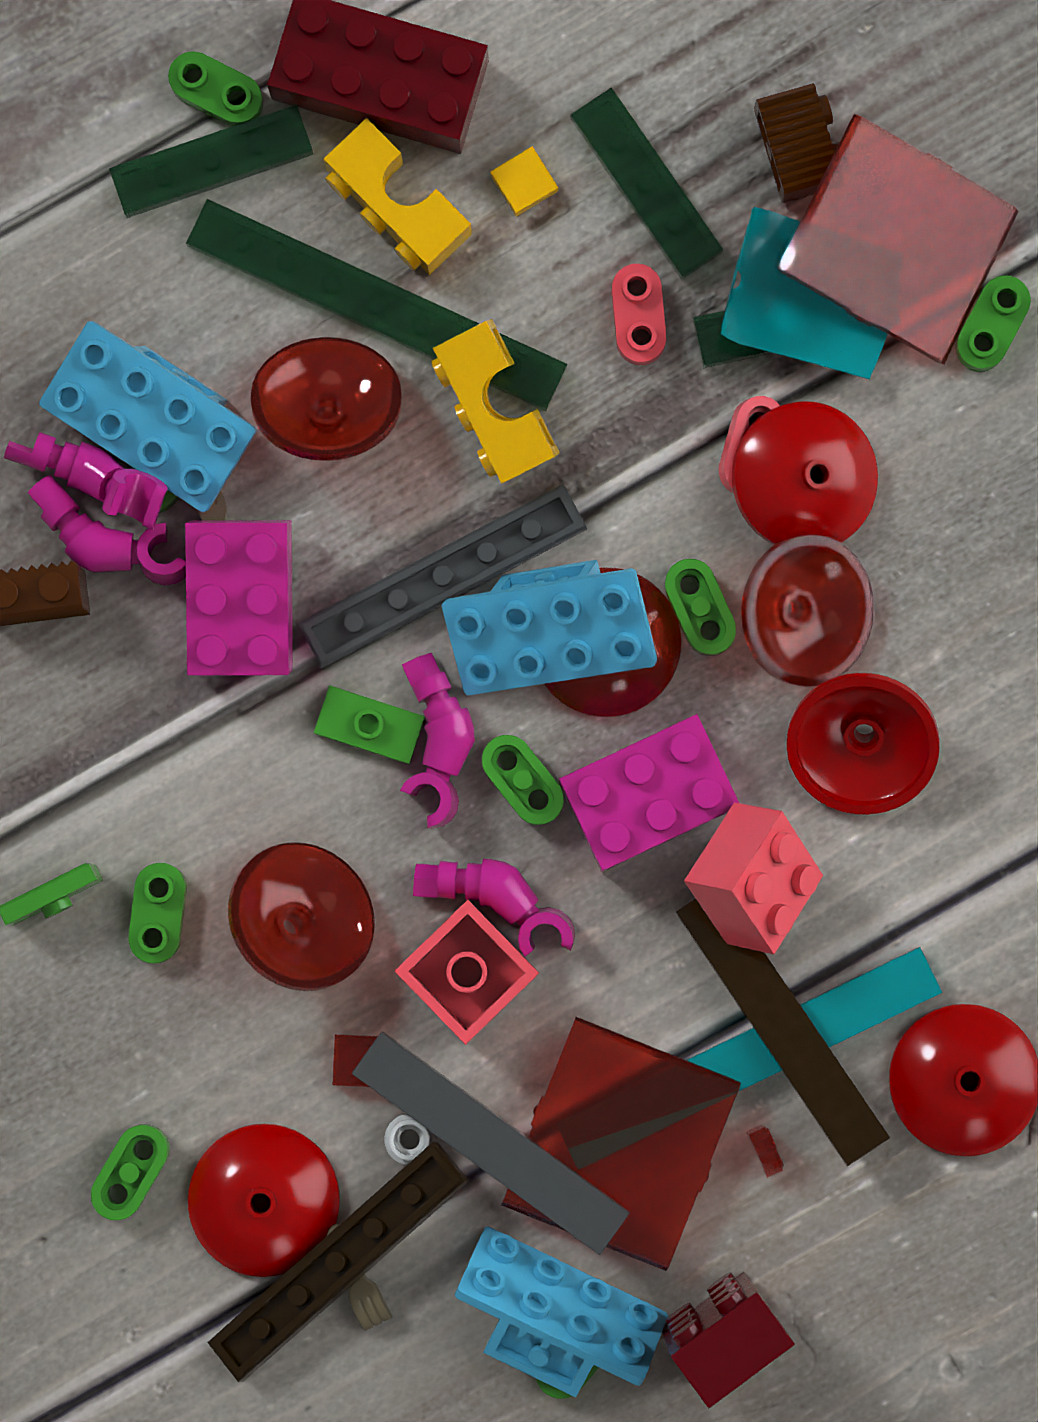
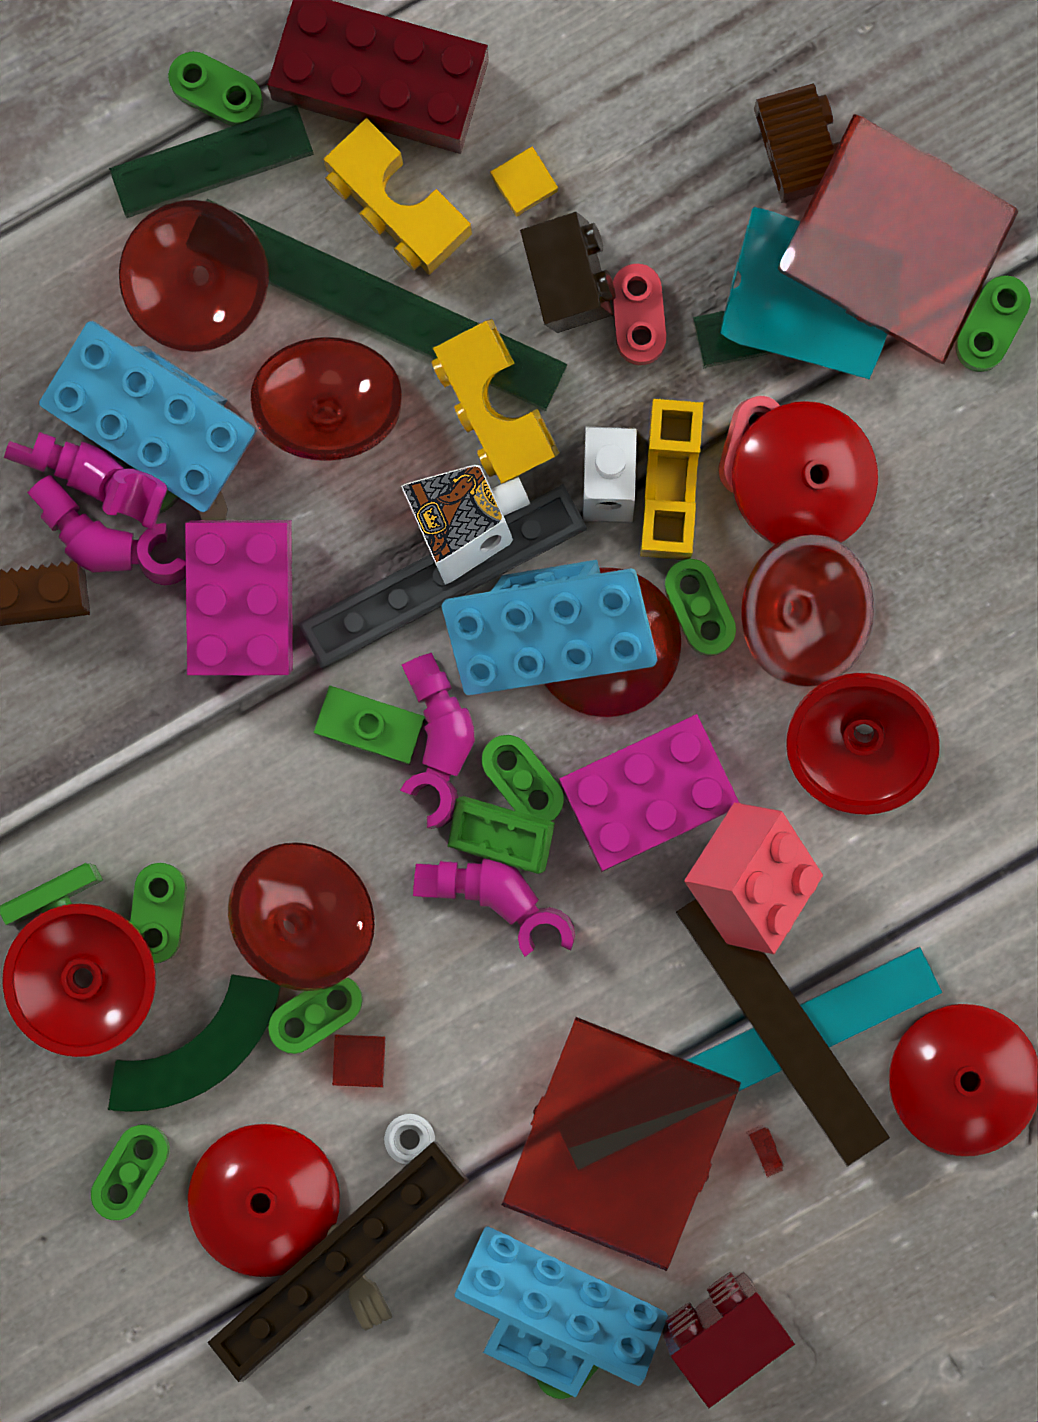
dark grey tile [352,1032,630,1255] -> none
coral brick [395,900,539,1045] -> none
clear green tile [570,87,723,280] -> none
none -> red dish [2,903,156,1057]
none -> dark green tile [108,974,282,1112]
none -> clear red dish [119,200,269,352]
none -> bright green plate [268,975,363,1054]
none -> torso [401,465,530,585]
none -> bright green plate [447,796,555,874]
none -> dark brown brick [520,212,616,333]
none -> white torso [583,427,637,523]
none -> yellow arch [640,399,704,560]

